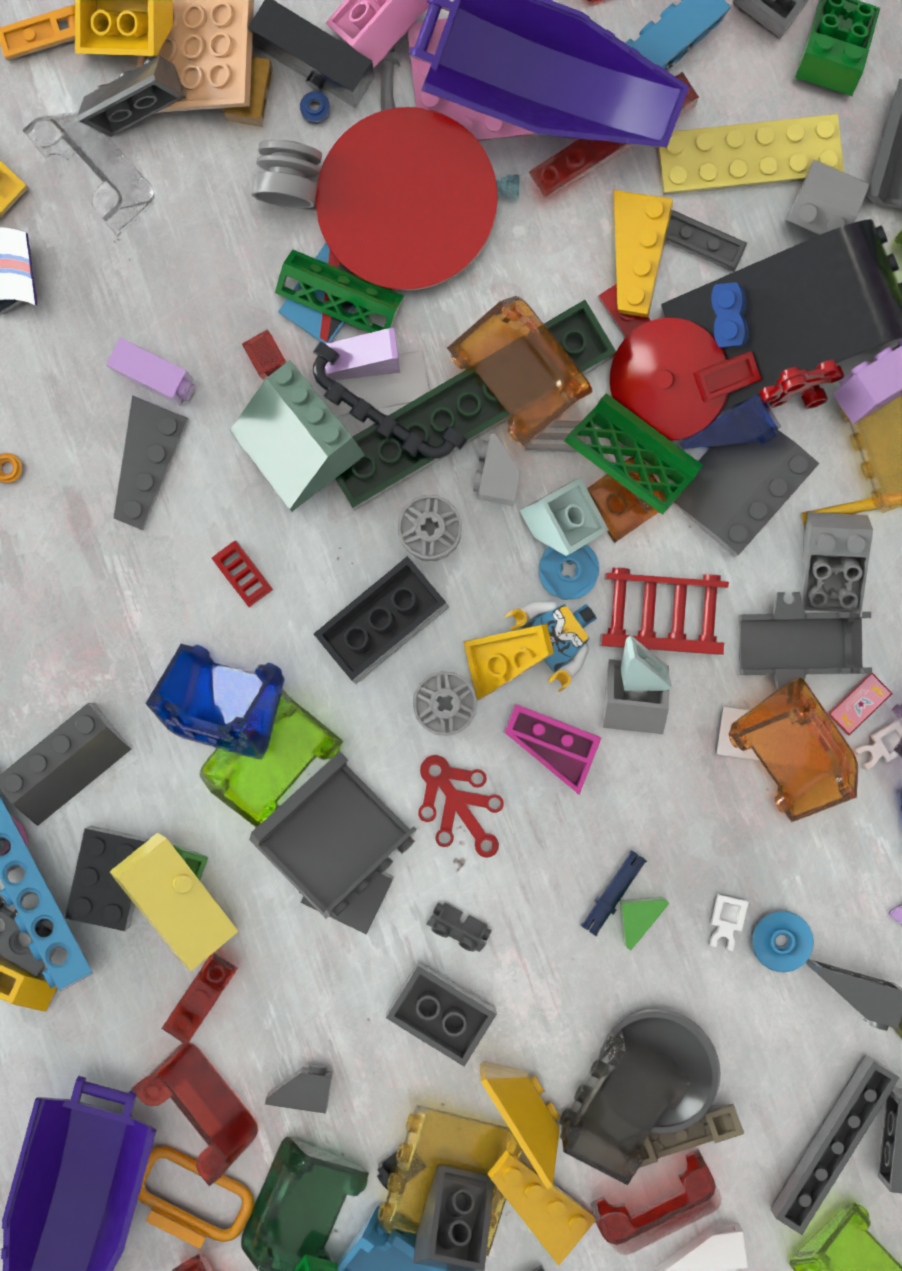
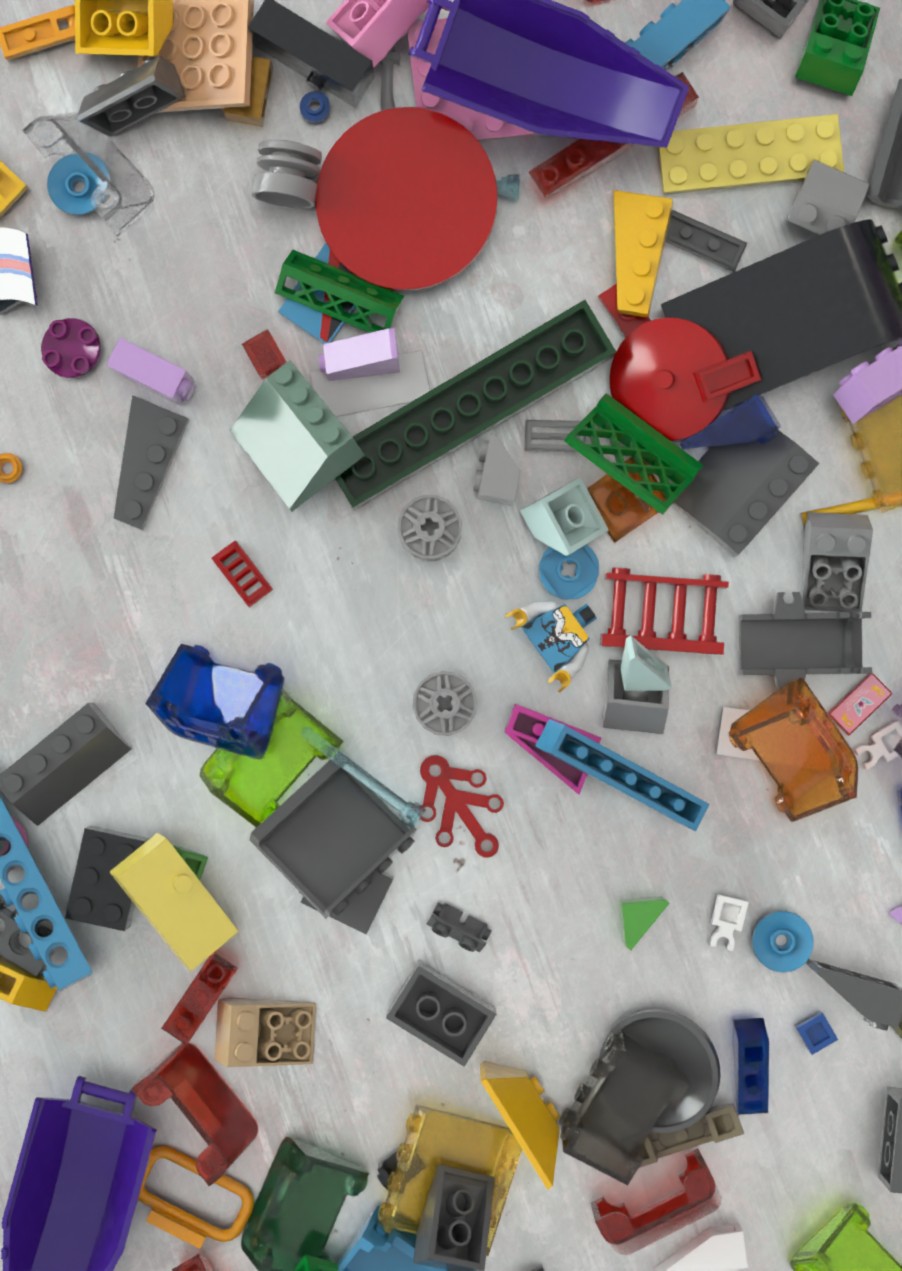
dark grey slope [265,1064,333,1114] -> none
black bar [313,341,467,459] -> none
black brick [314,556,449,684] -> none
clear orange windscreen [447,296,593,446] -> none
yellow wing [463,623,554,700] -> none
yellow wing [487,1150,597,1266] -> none
dark blue pin [580,850,647,937] -> none
blue brick [711,282,749,349] -> none
red plant [759,360,845,409] -> none
dark grey brick [770,1055,900,1235] -> none
none -> magenta dish [41,318,101,378]
none -> dark azure dish [47,154,108,215]
none -> tan slope [214,999,316,1067]
none -> clear light blue piece [301,727,426,828]
none -> dark azure brick [535,719,710,831]
none -> clear blue slope [733,1018,769,1115]
none -> blue plate [795,1012,838,1055]

